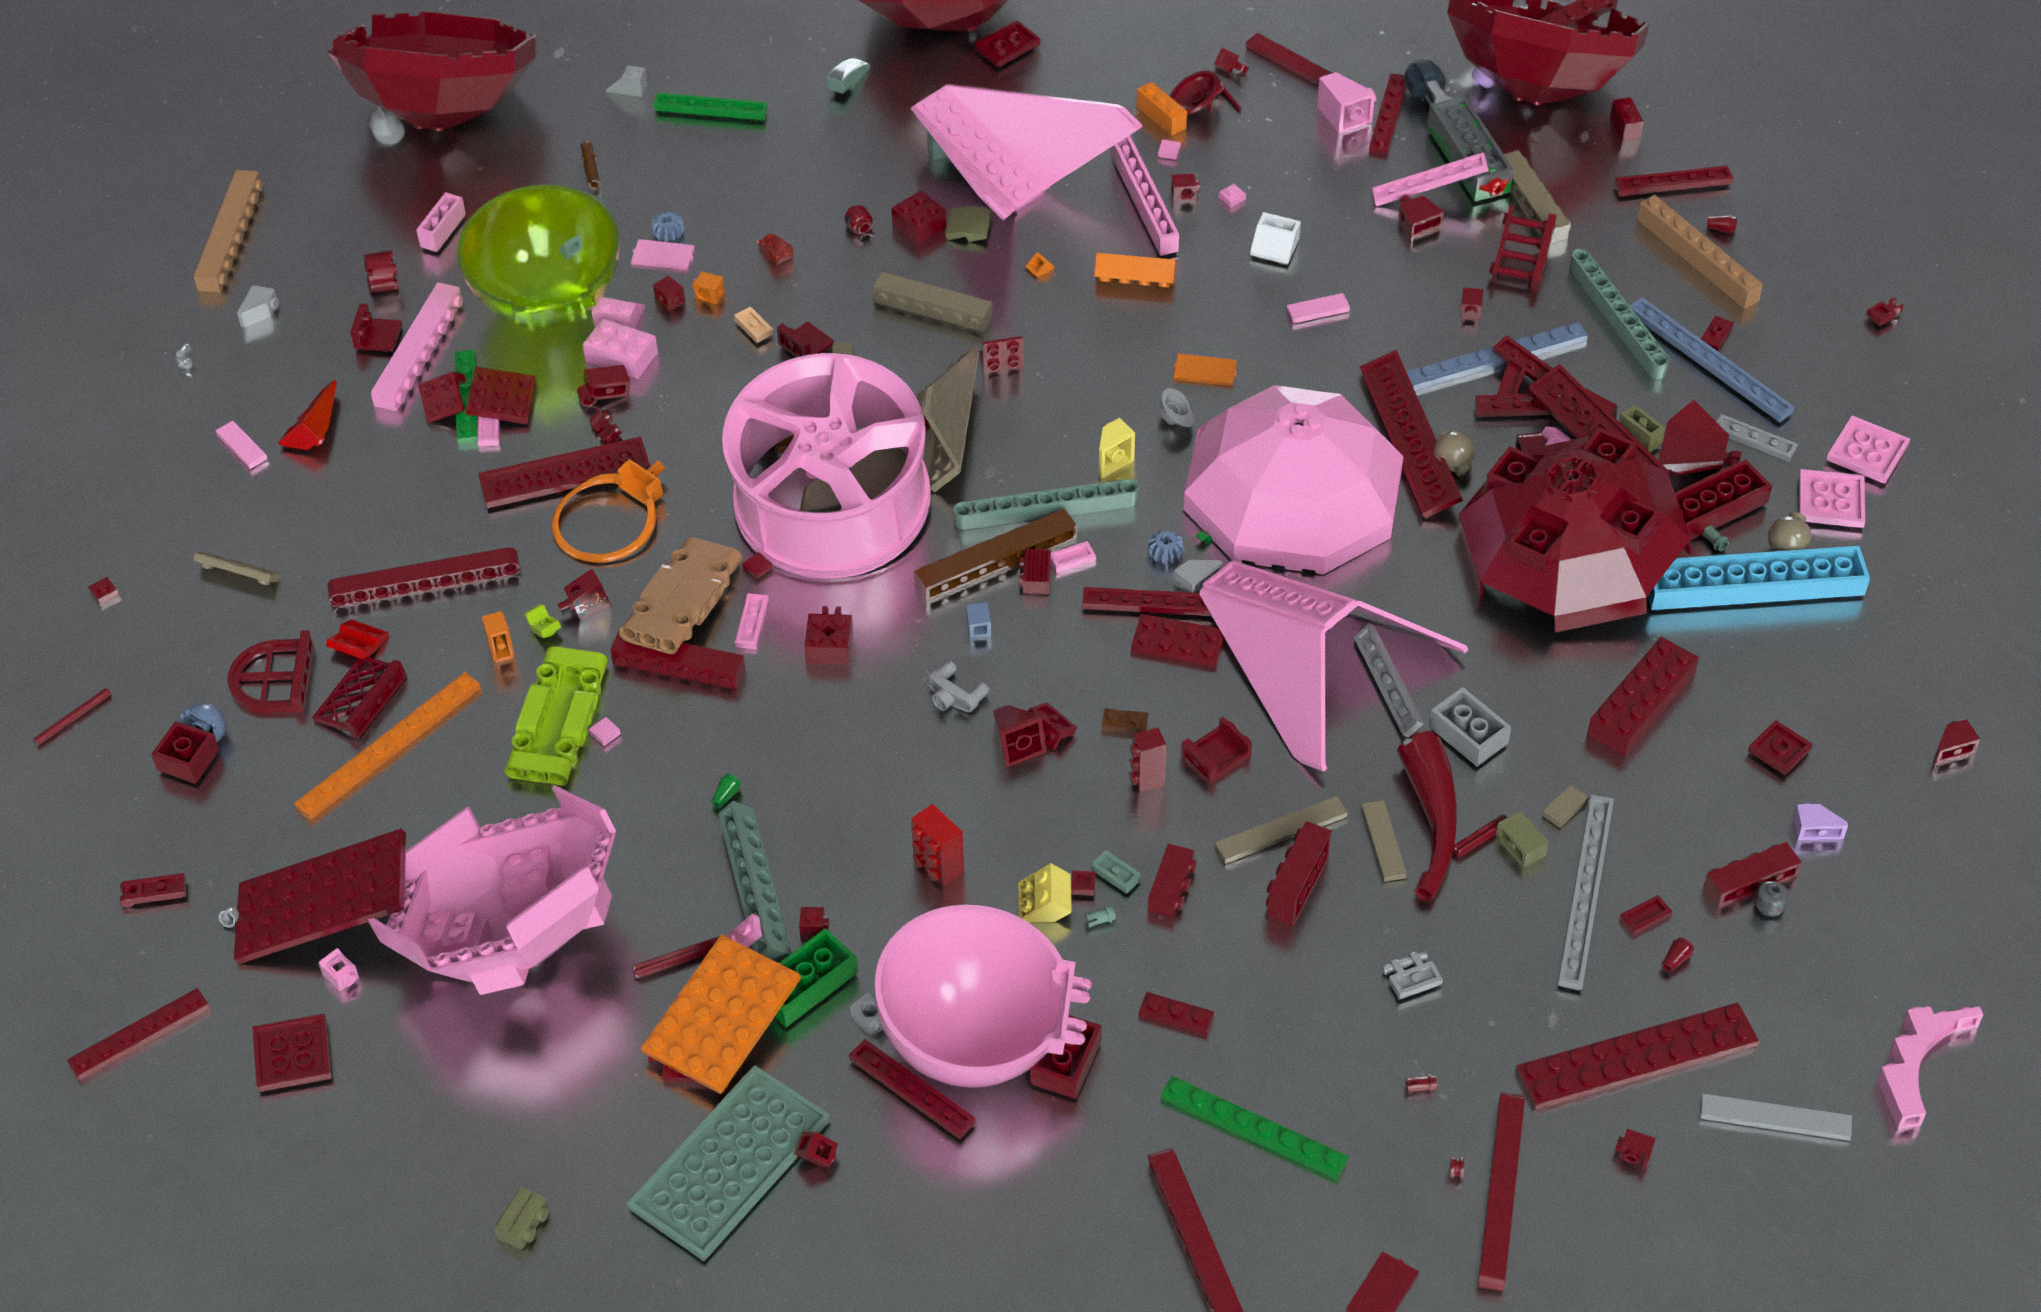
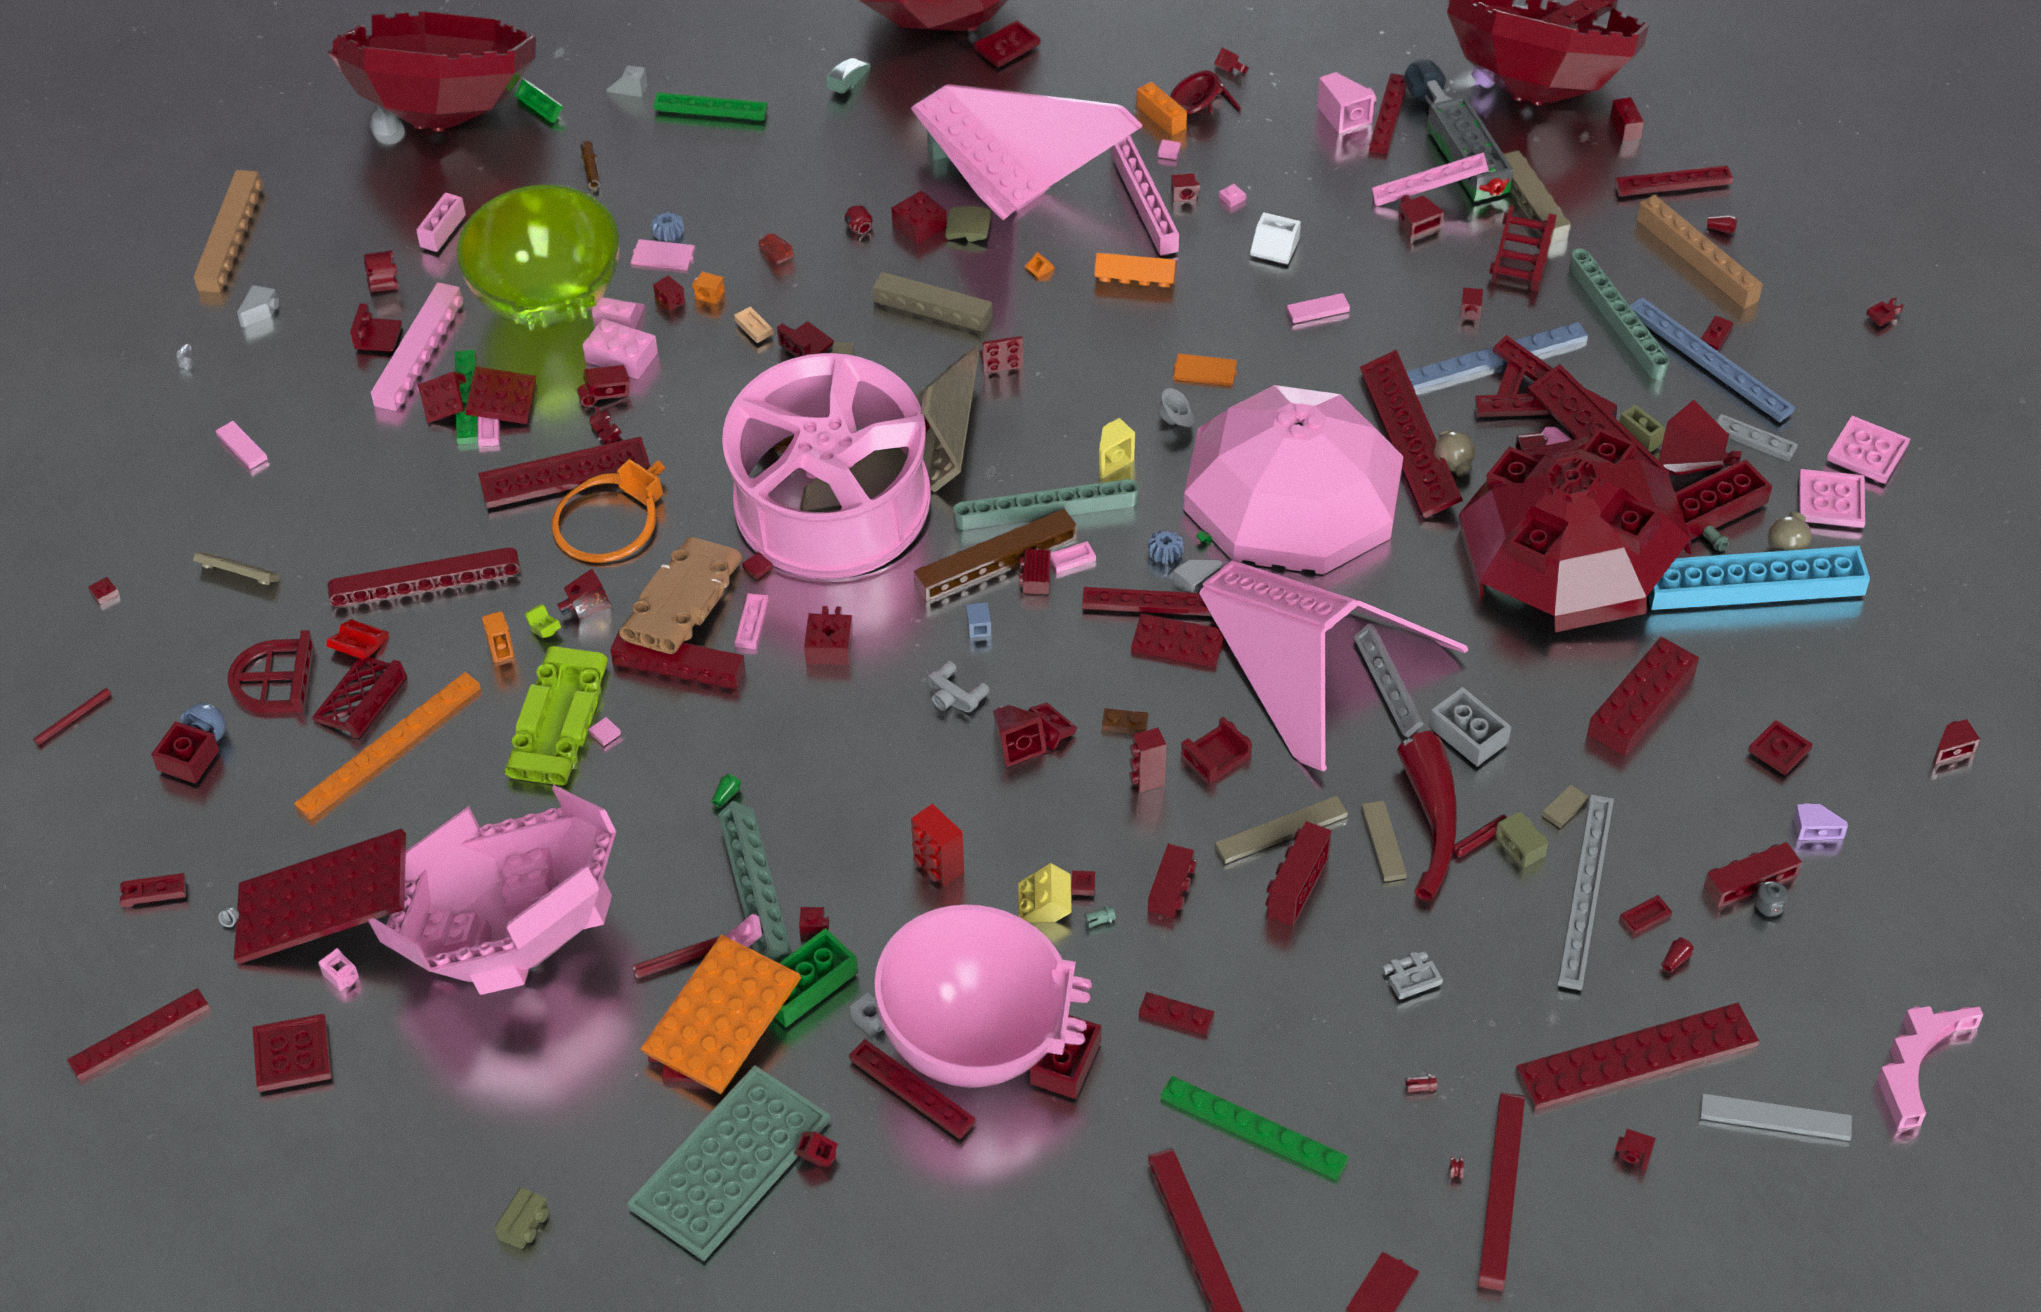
red wedge [278,380,337,450] -> none
sand green slope [559,234,583,260] -> none
sand green plate [1091,850,1142,894] -> none
dark red tile [1246,33,1332,86] -> none
none -> green plate [514,79,563,123]

